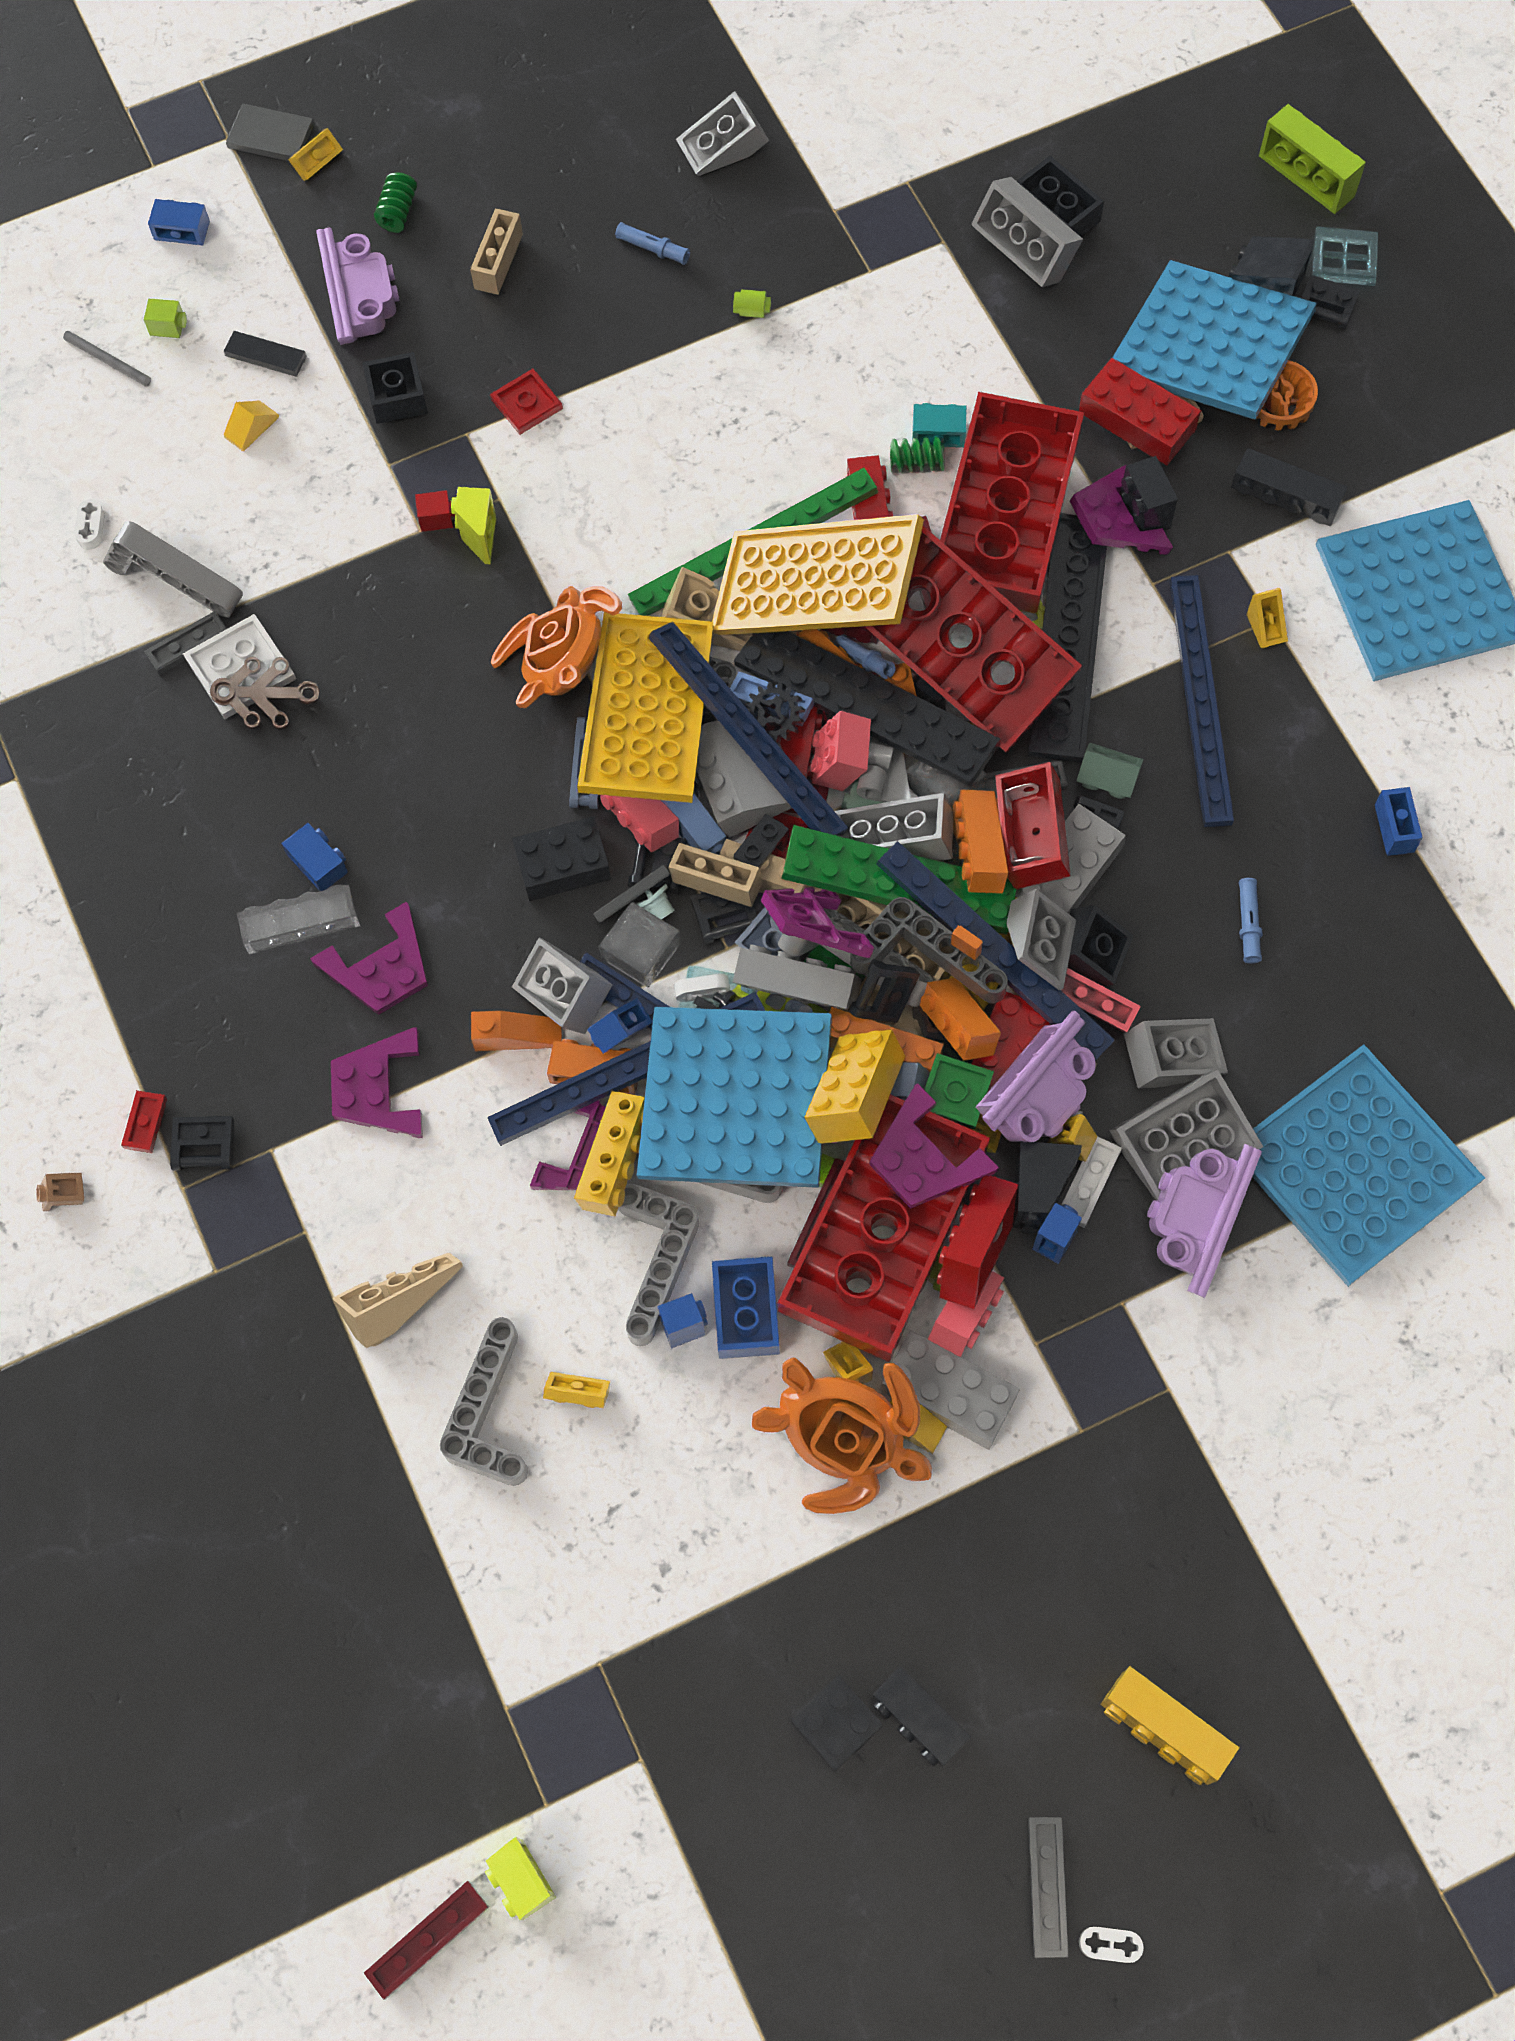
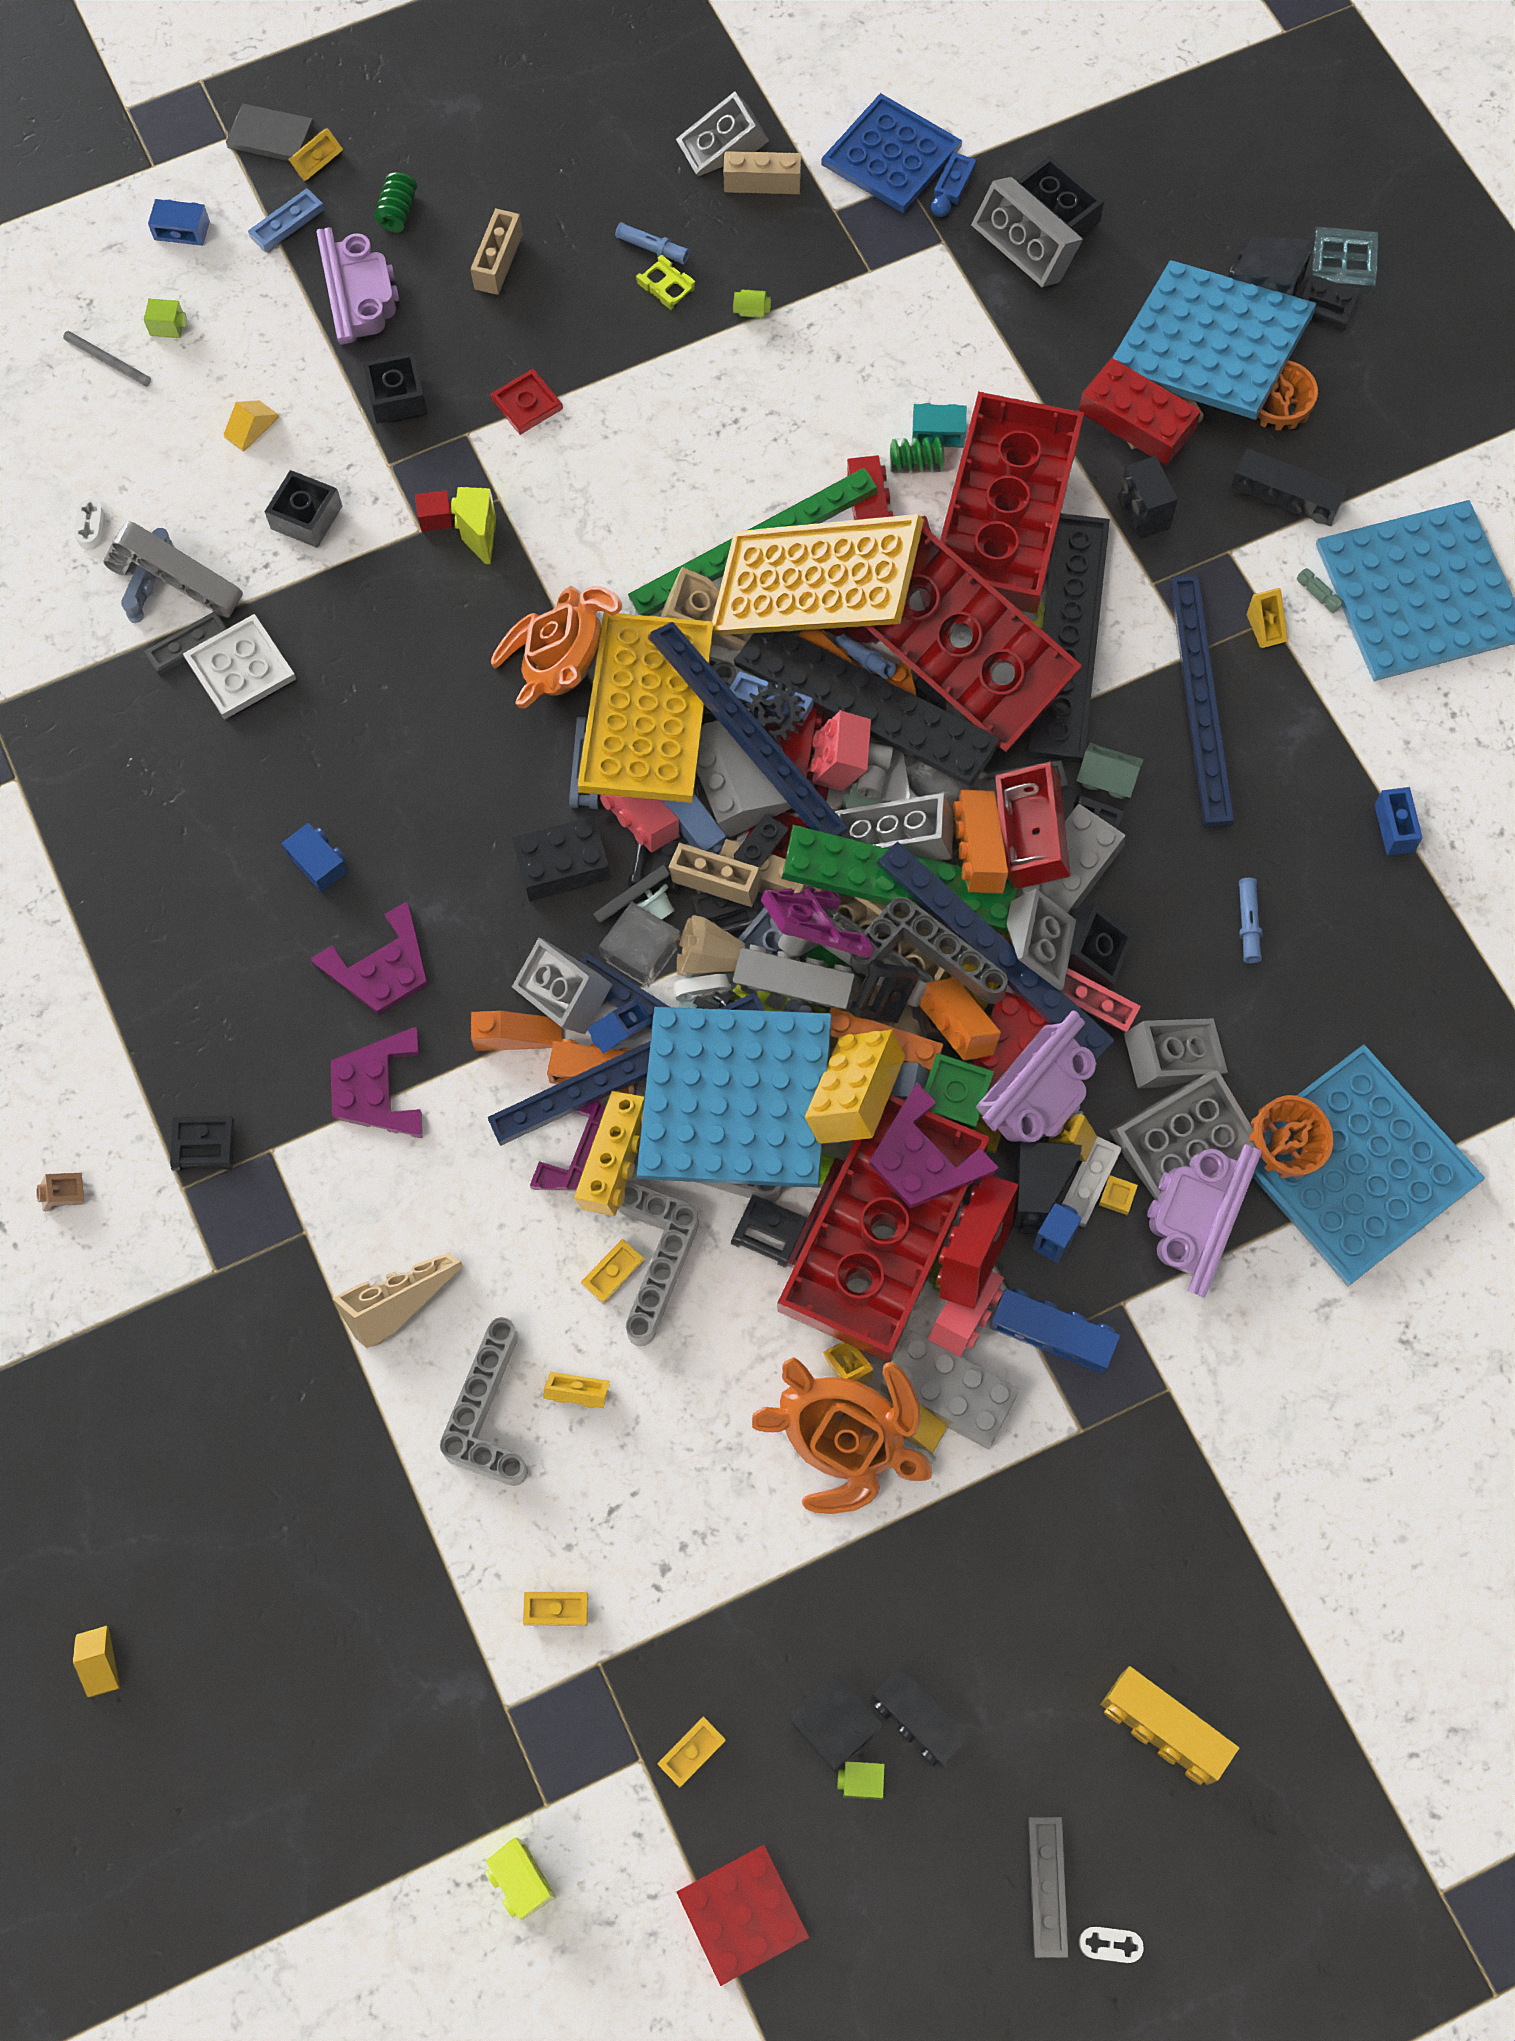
red plate [121,1090,167,1153] -> none
plant [210,656,319,730] -> none
black tile [224,330,307,377] -> none
clear brick [237,884,360,954] -> none
dark red plate [364,1881,489,2000] -> none
blue brick [657,1293,708,1349] -> none
blue brick [712,1257,780,1359] -> none
orange tile [951,925,983,960] -> none
magenta wing [1069,465,1173,555] -> none
lime brick [1259,104,1366,214] -> none
none -> yellow slope [73,1626,120,1698]
none -> sand blue plate [121,528,174,623]
none -> medium blue plate [248,188,325,252]
none -> black brick [264,470,343,548]
none -> yellow plate [523,1592,589,1626]
none -> yellow plate [581,1239,645,1305]
none -> neon yellow piece [636,255,695,310]
none -> yellow plate [657,1716,726,1788]
none -> tan cone [676,915,745,977]
none -> red plate [676,1845,809,1986]
none -> tan brick [723,151,801,194]
none -> black plate [731,1194,807,1268]
none -> blue plate [821,93,962,213]
none -> lime brick [837,1761,885,1800]
none -> blue plate [931,152,977,217]
none -> blue brick [990,1288,1120,1375]
none -> yellow plate [1099,1175,1138,1215]
none -> orange gear [1249,1095,1333,1179]
none -> sand green axle [1297,568,1343,613]

